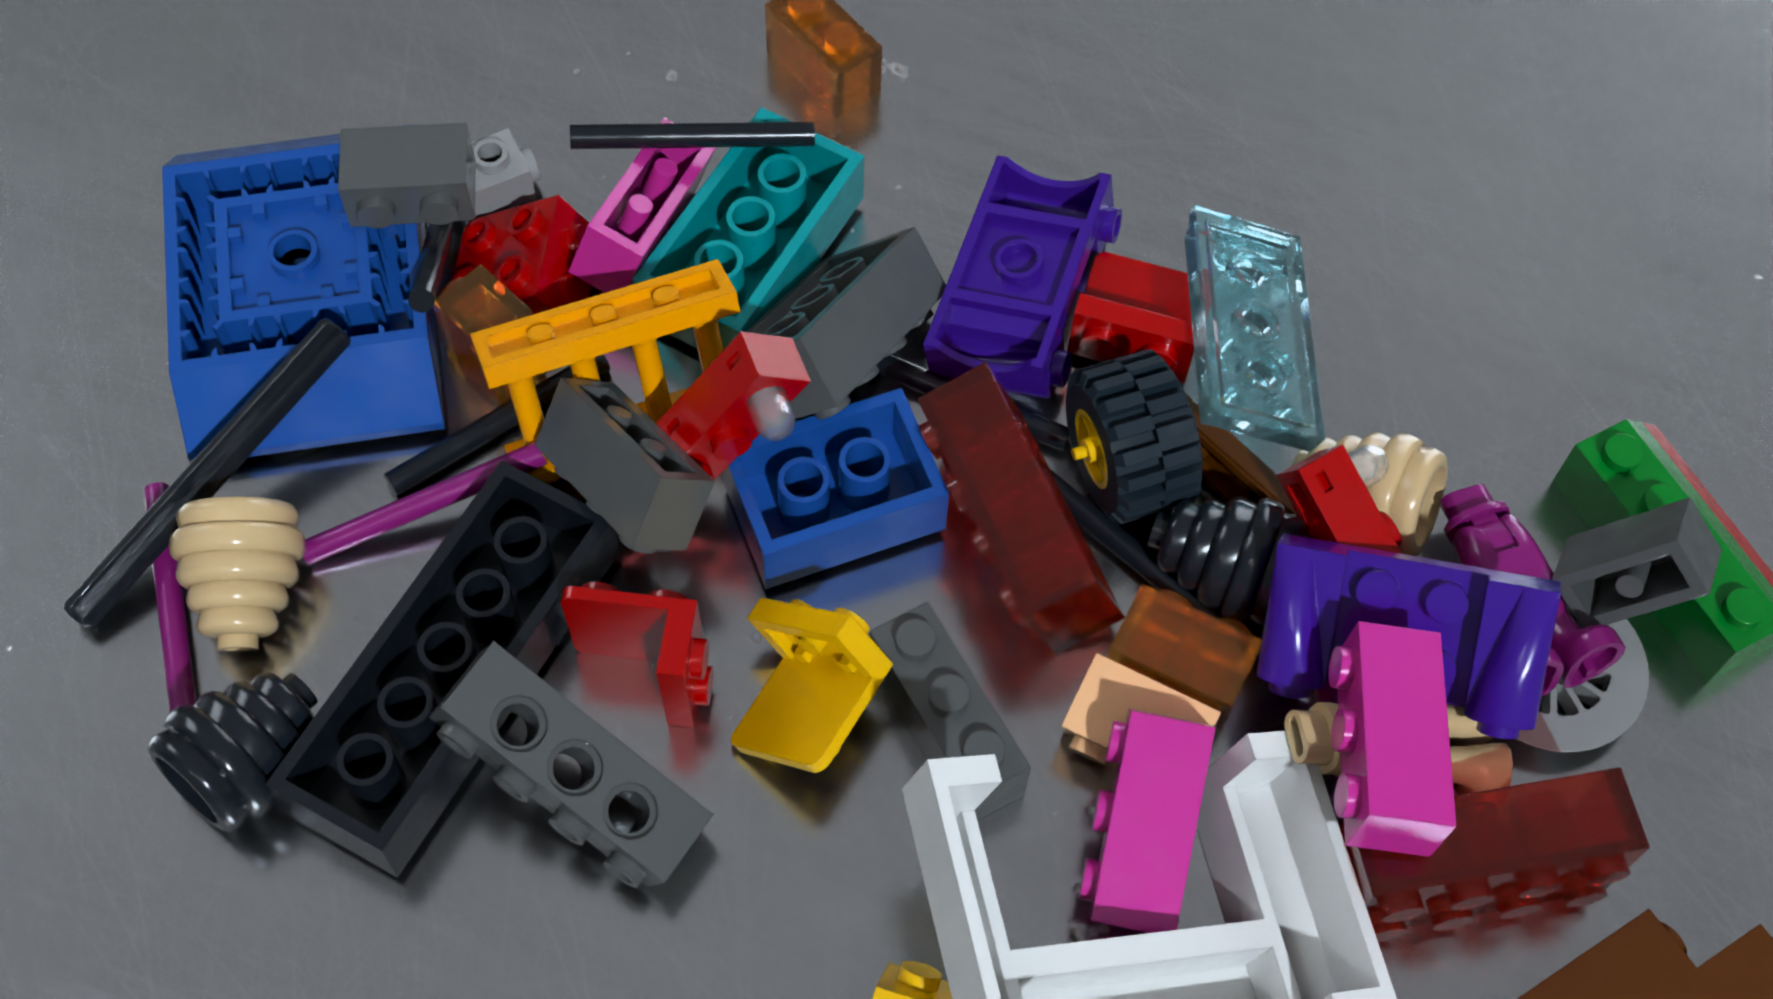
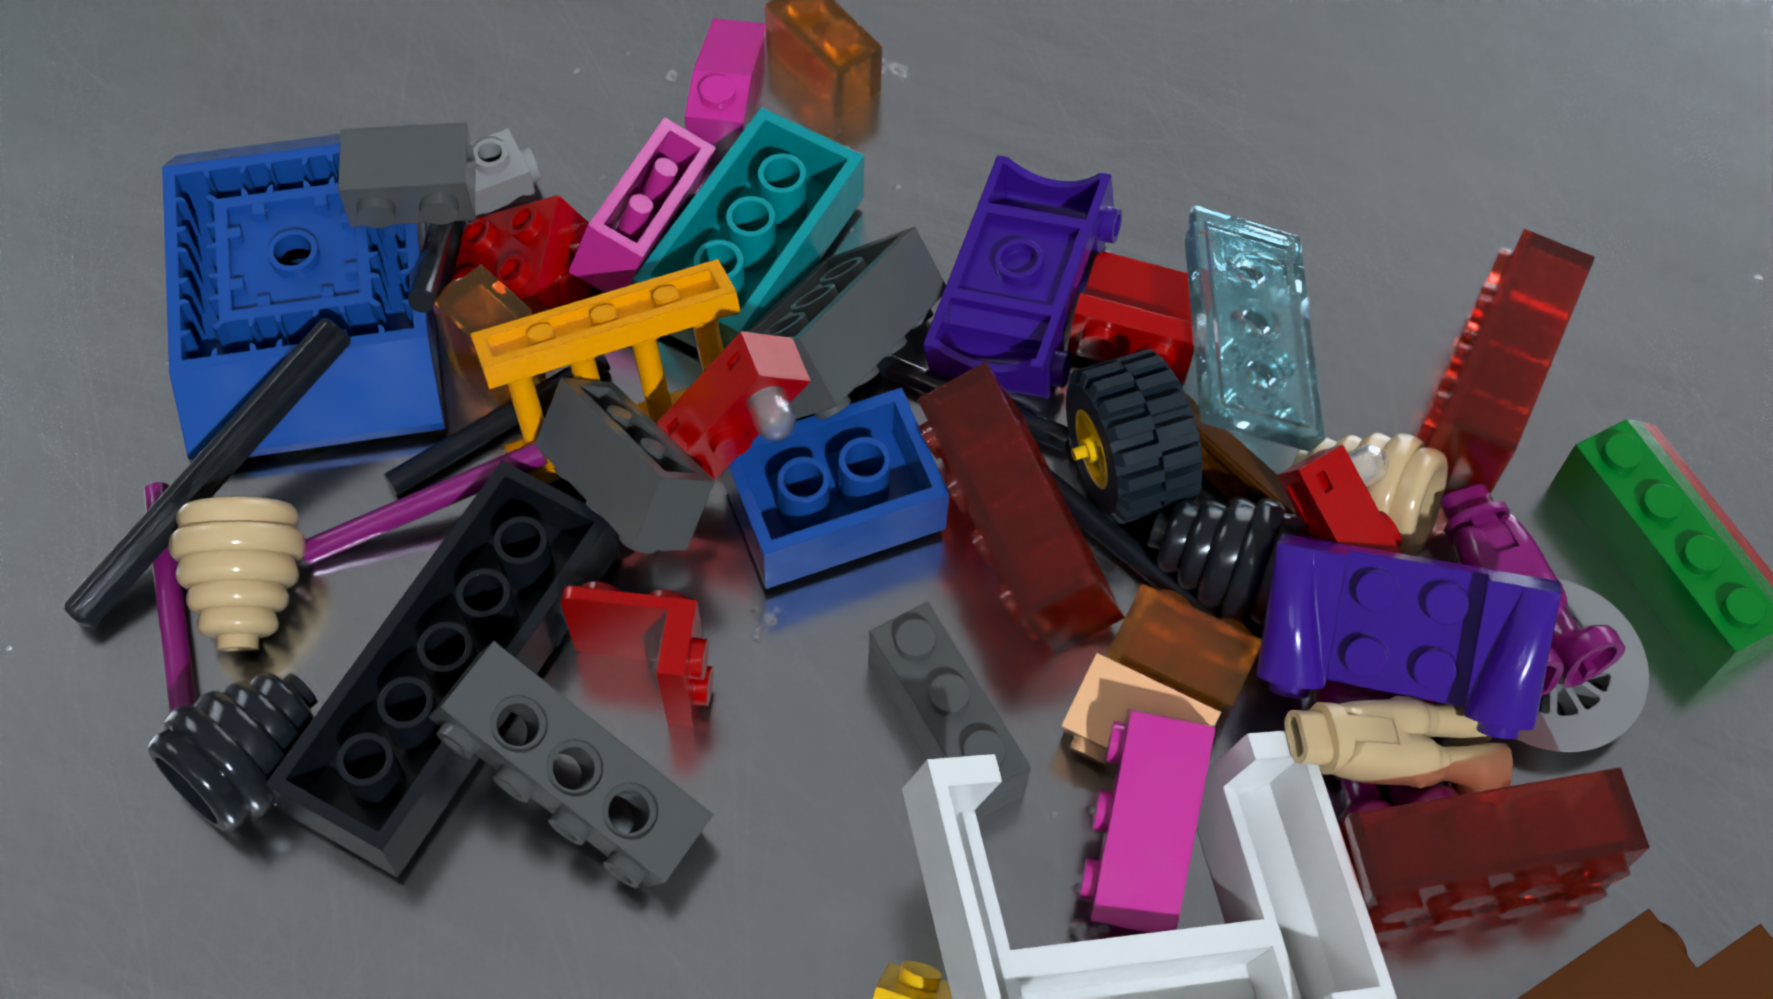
black bar [570,122,815,149] -> none
yellow bracket [731,598,893,773] -> none
dark pink brick [1328,621,1457,857] -> none
dark grey brick [1552,497,1722,628] -> none
none -> dark pink slope [684,18,768,163]
none -> clear red brick [1416,229,1595,496]

